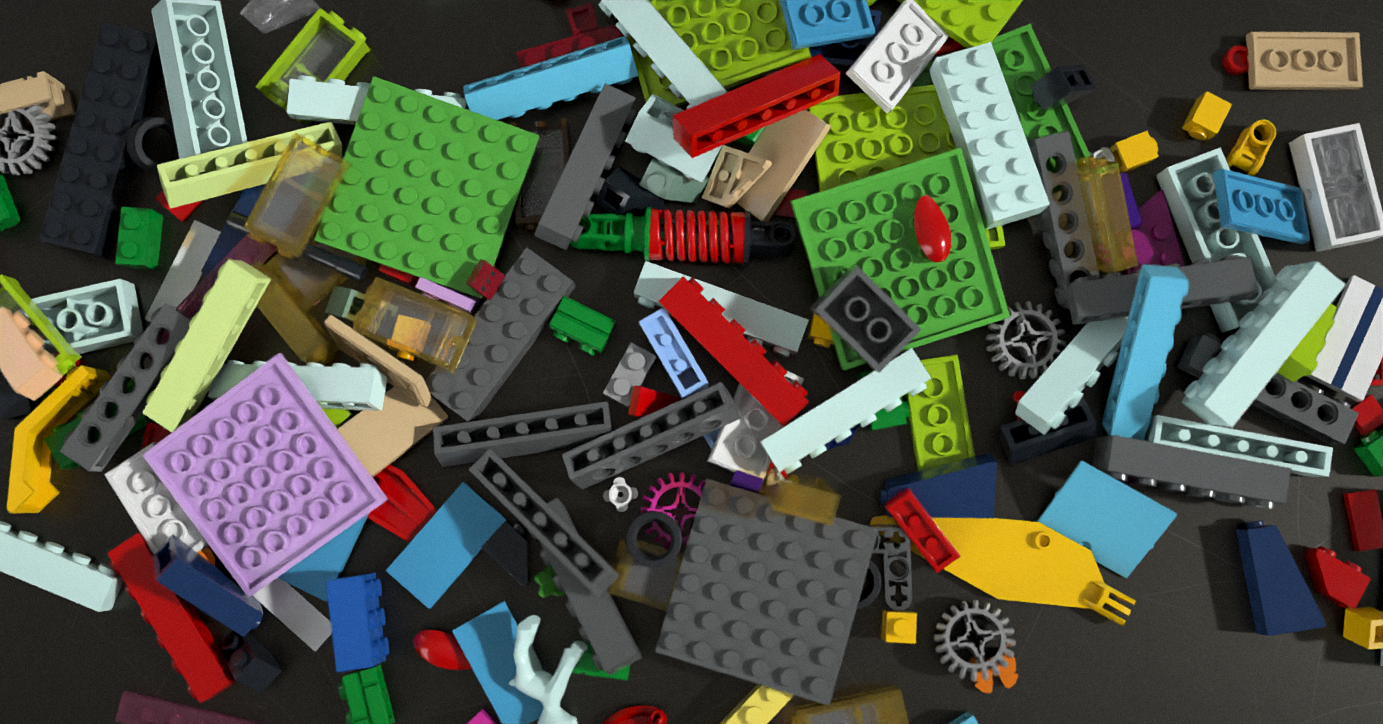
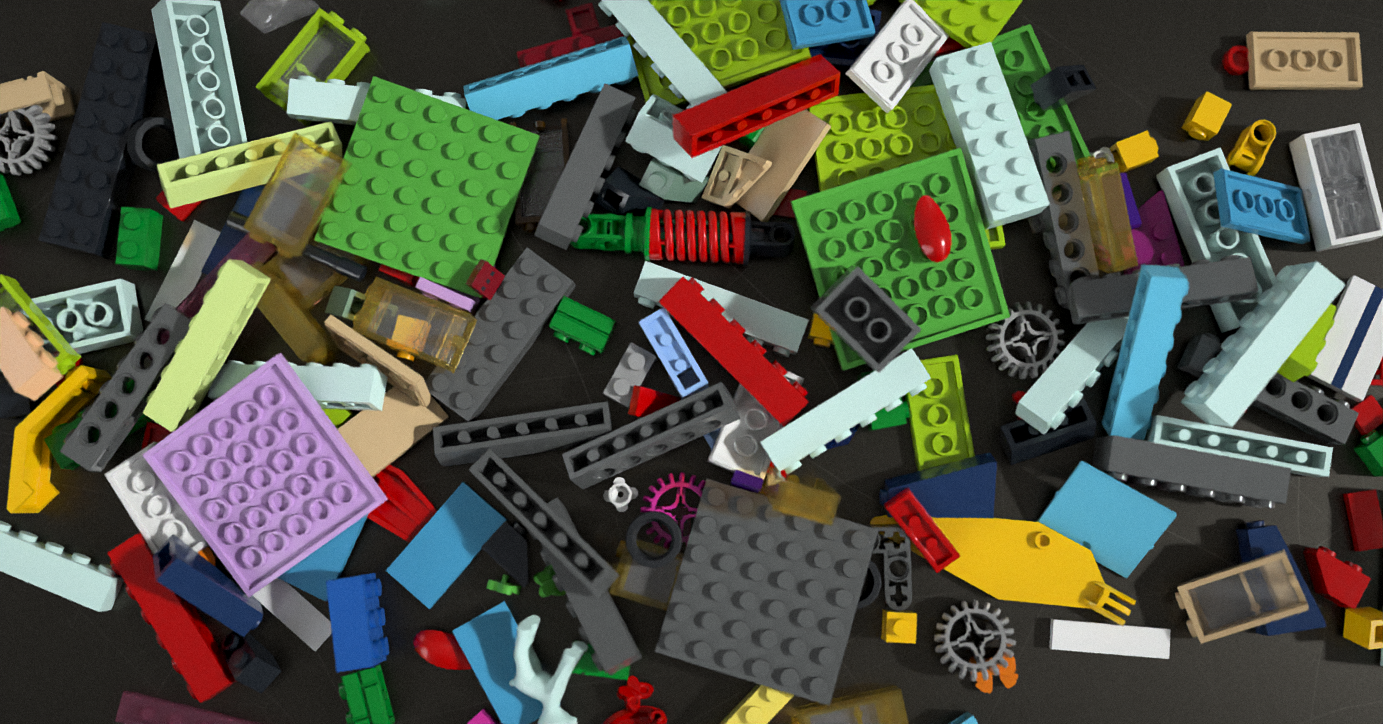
none -> bright green piece [487,574,522,595]
none -> red piece [616,675,654,713]
none -> white tile [1049,619,1171,659]
none -> clear door [1175,549,1309,644]

